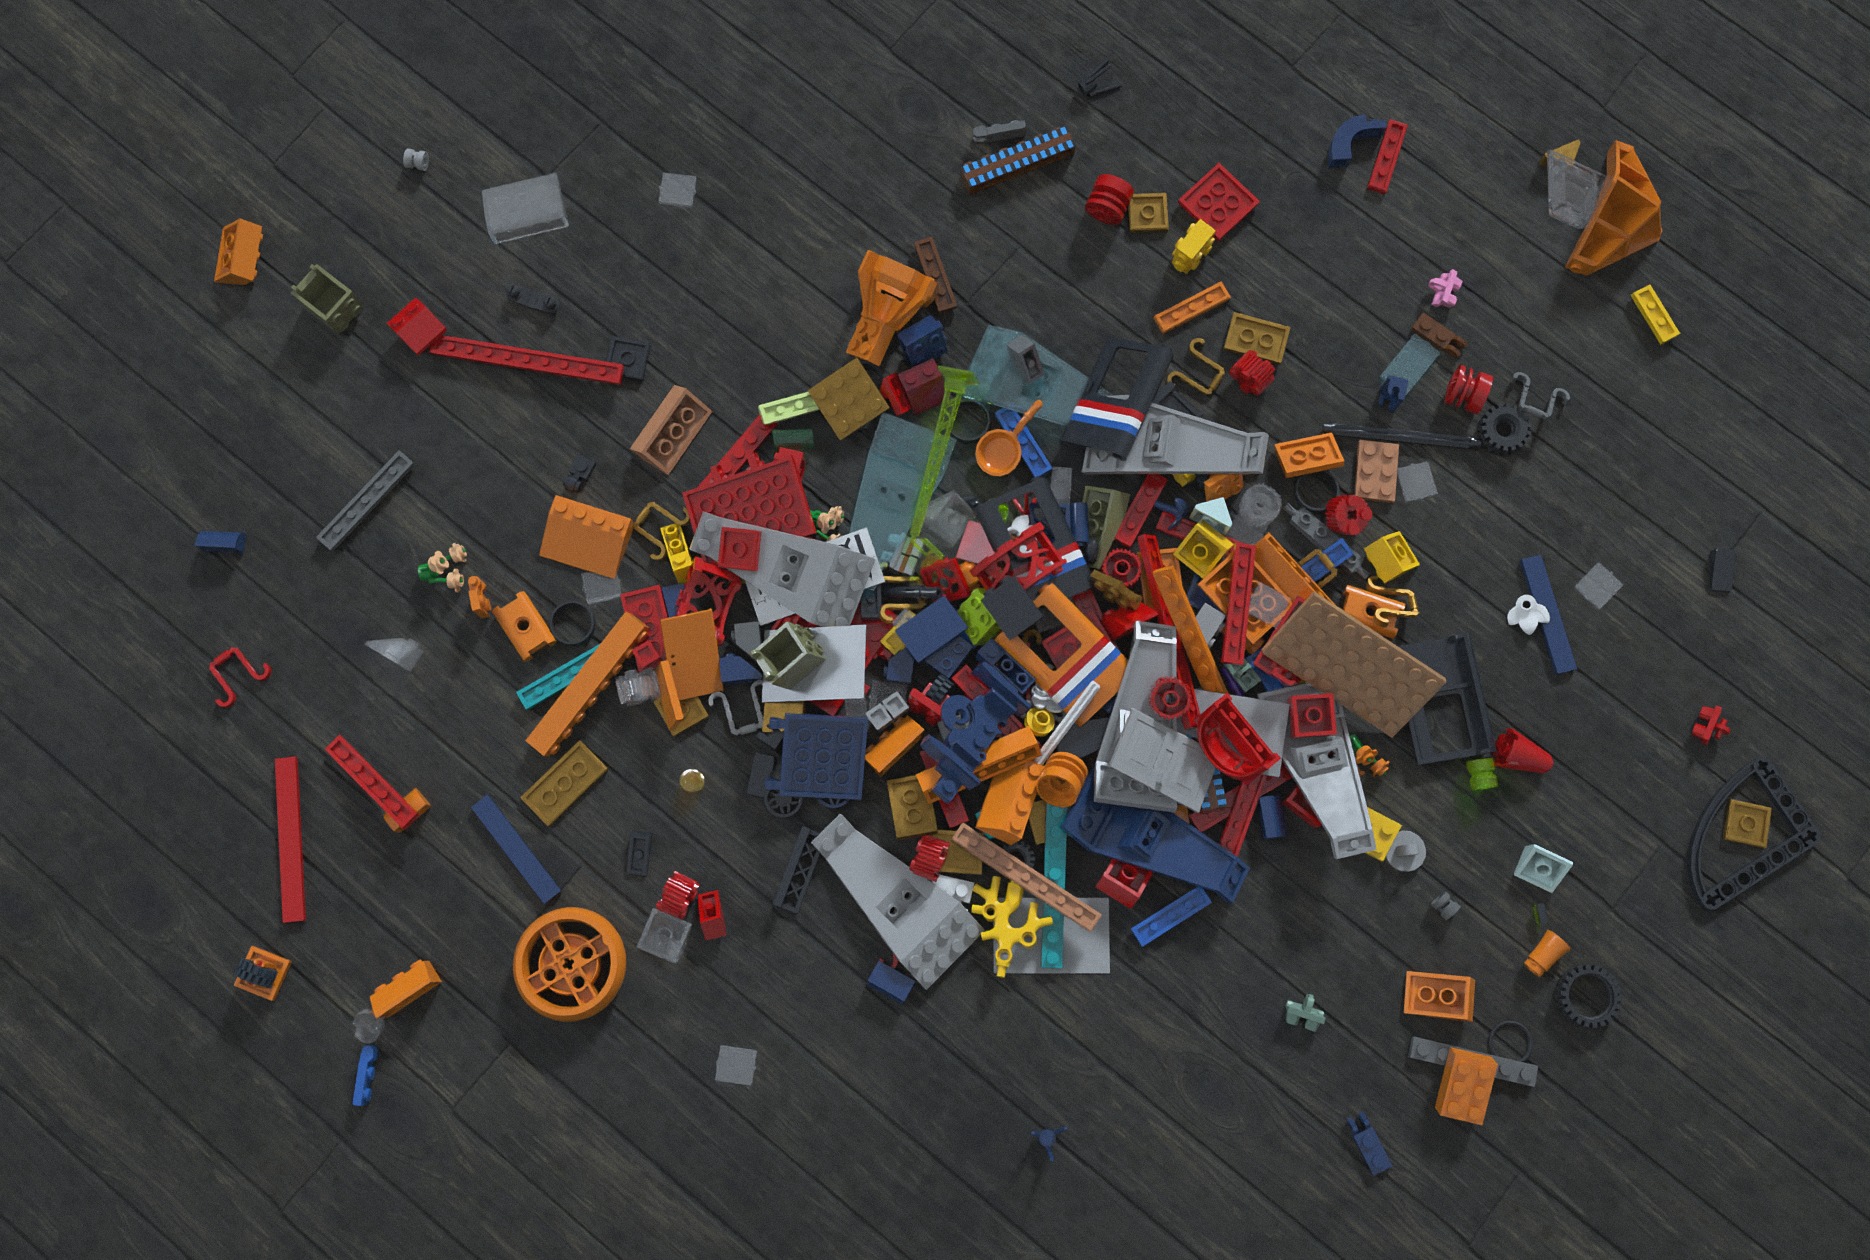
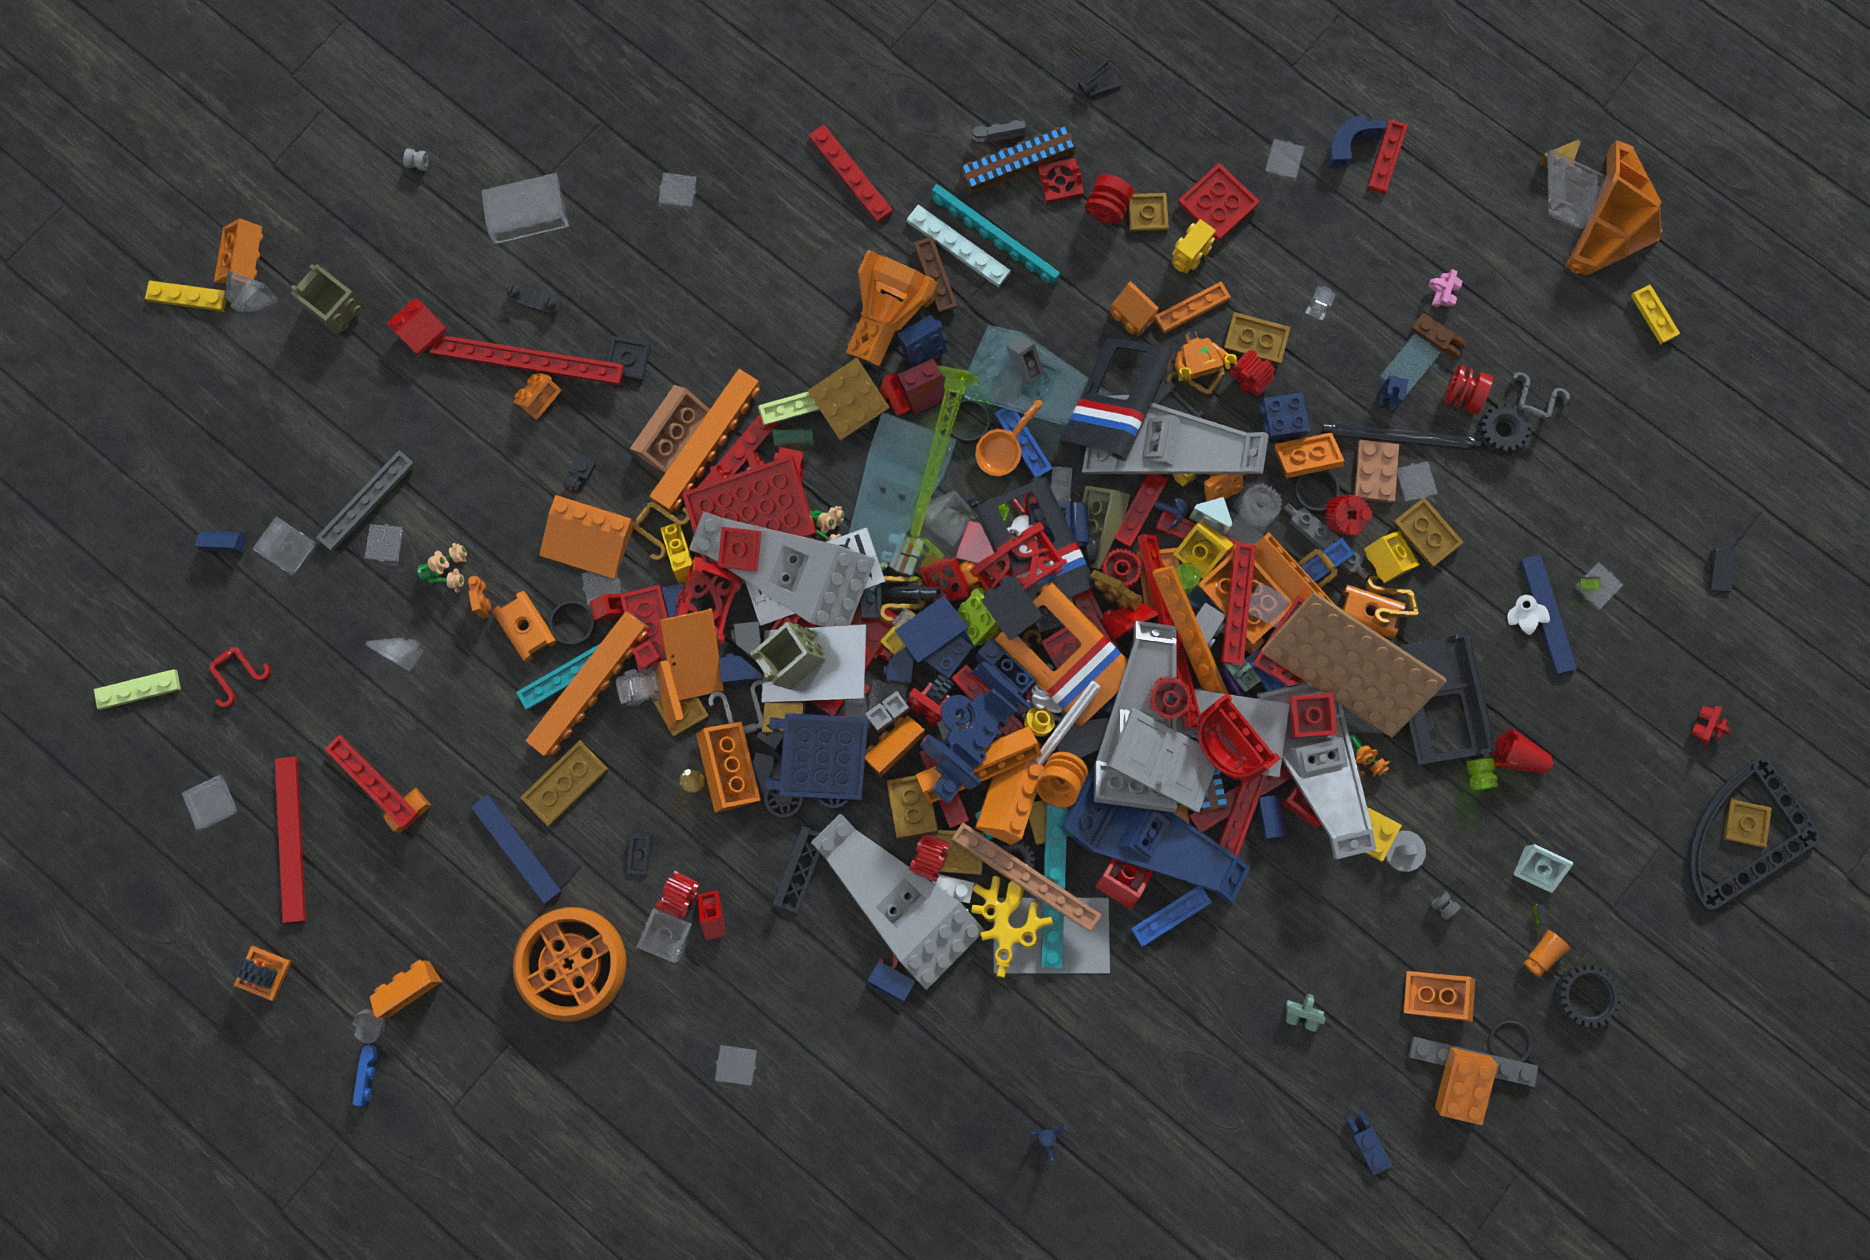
none -> yellowish green plate [94,669,181,710]
none -> yellow plate [145,281,228,312]
none -> clear tile [182,775,238,830]
none -> clear slope [226,271,278,312]
none -> clear slope [252,517,316,576]
none -> clear piece [365,524,403,562]
none -> orange bracket [513,373,562,420]
none -> red slope [590,594,624,621]
none -> orange brick [650,369,761,514]
none -> orange slope [696,721,761,813]
none -> red plate [809,125,893,223]
none -> light aqua plate [907,205,1011,288]
none -> teal plate [932,184,1060,285]
none -> red piece [1037,158,1084,203]
none -> orange slope [1110,281,1158,337]
none -> orange torso [1174,331,1237,381]
none -> clear neon green wheel [1175,563,1200,594]
none -> dark blue brick [1259,392,1310,441]
none -> clear piece [1265,139,1304,178]
none -> clear slope [1305,286,1336,320]
none -> pearl gold plate [1393,497,1464,568]
none -> clear neon green piece [1578,576,1601,590]

